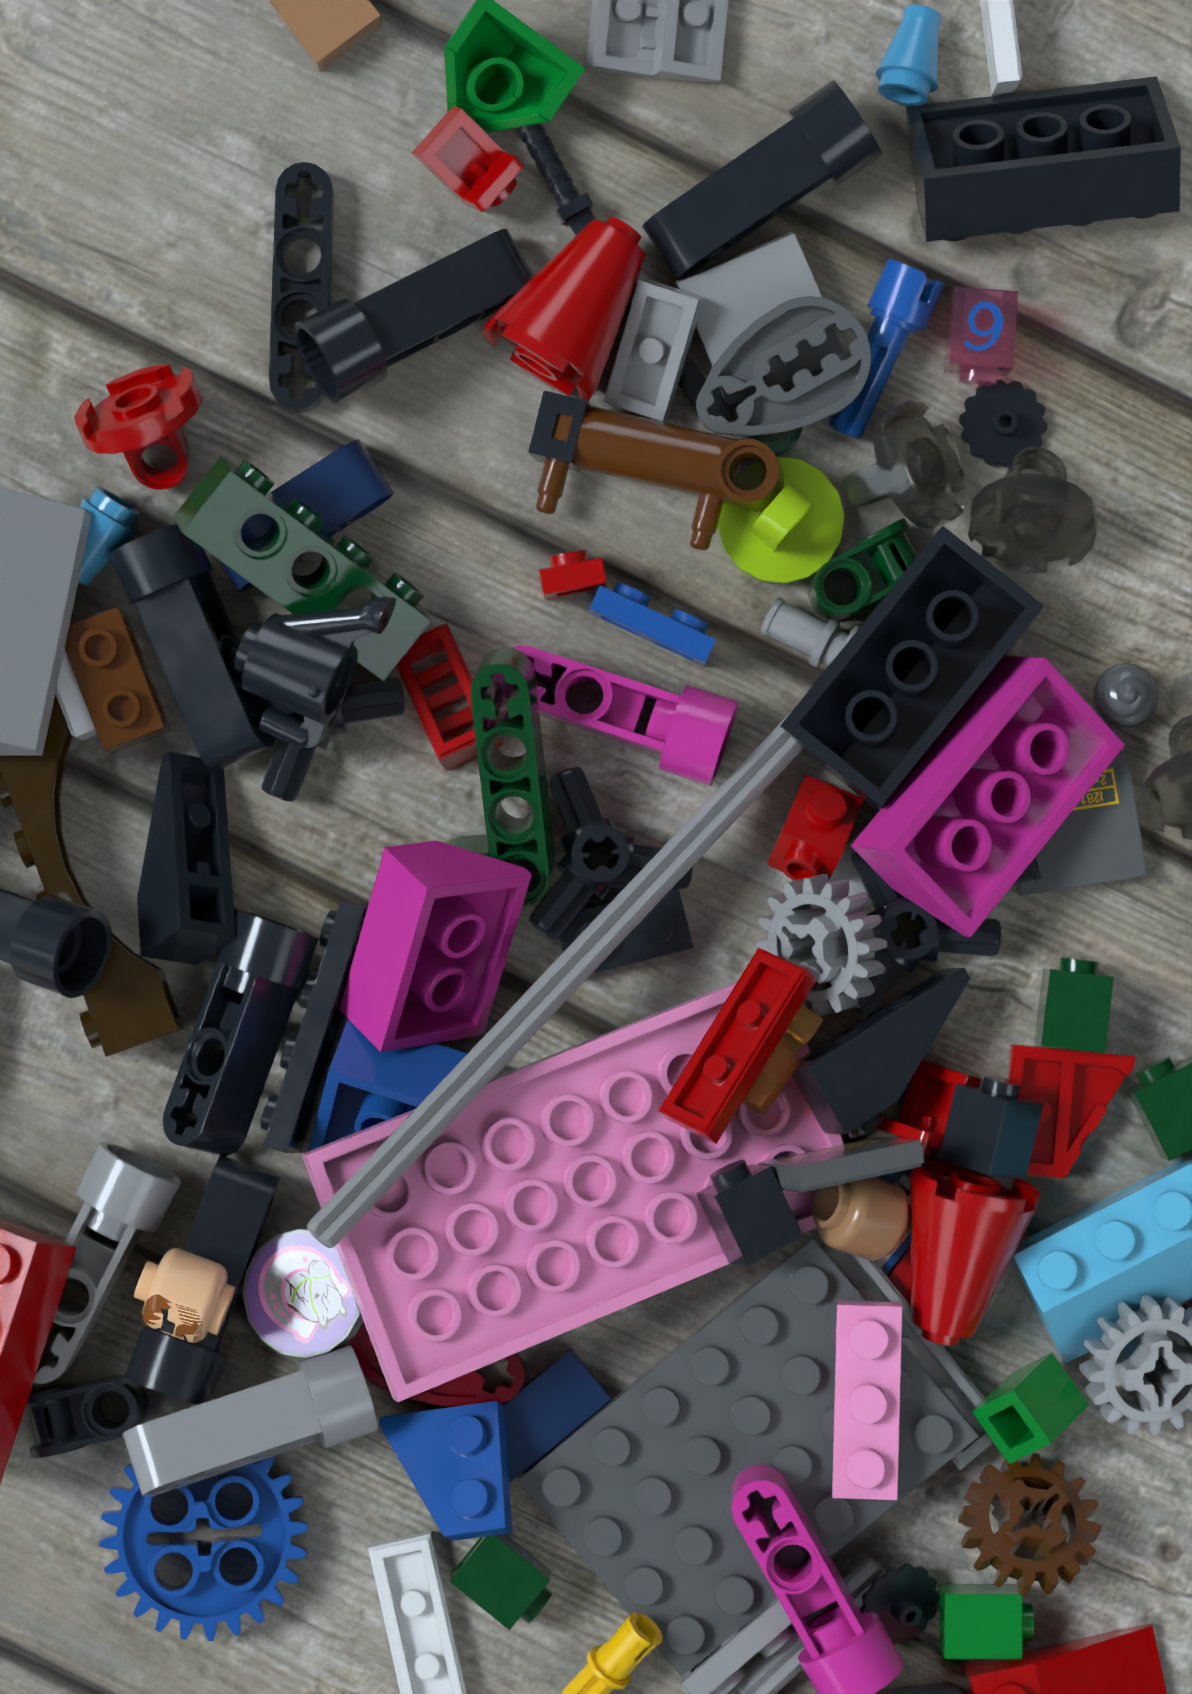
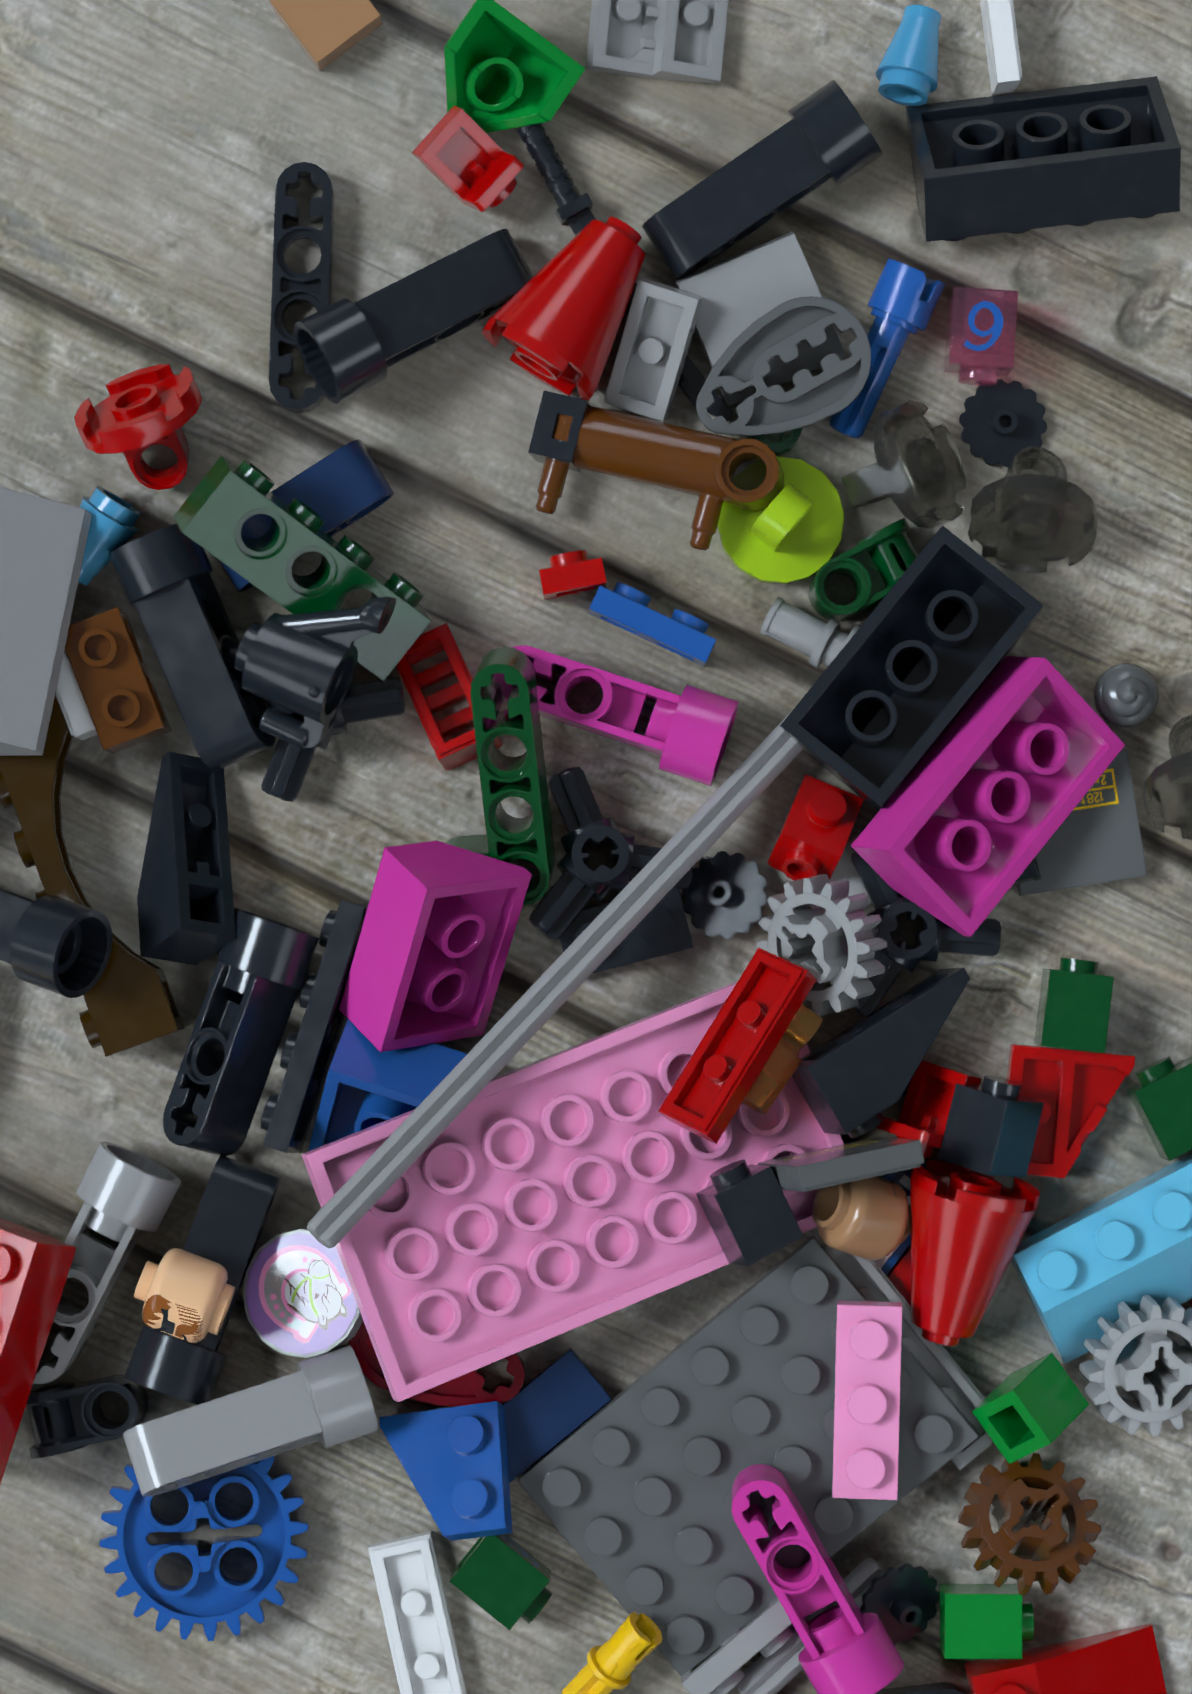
none -> black piece [682,851,769,939]

